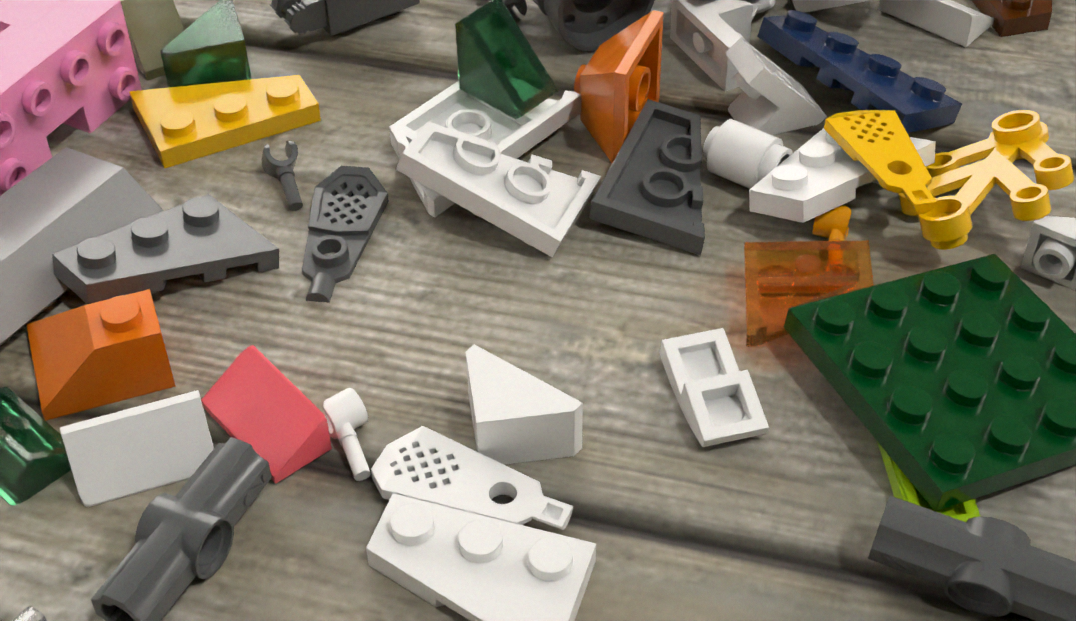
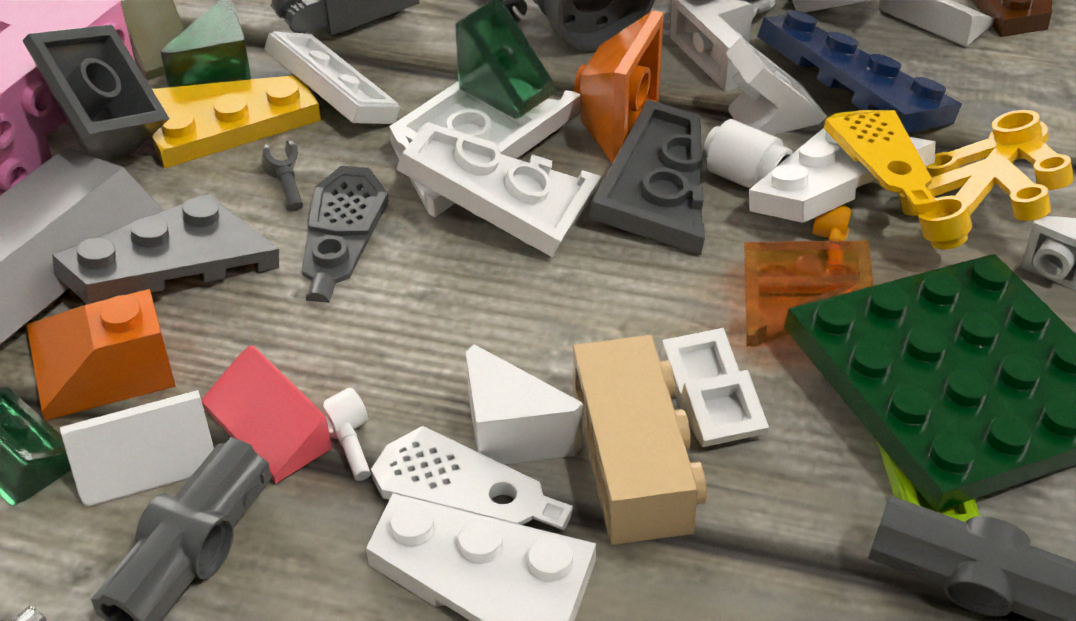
none -> dark grey slope [22,25,170,160]
none -> white tile [264,31,401,124]
none -> tan brick [573,335,707,546]

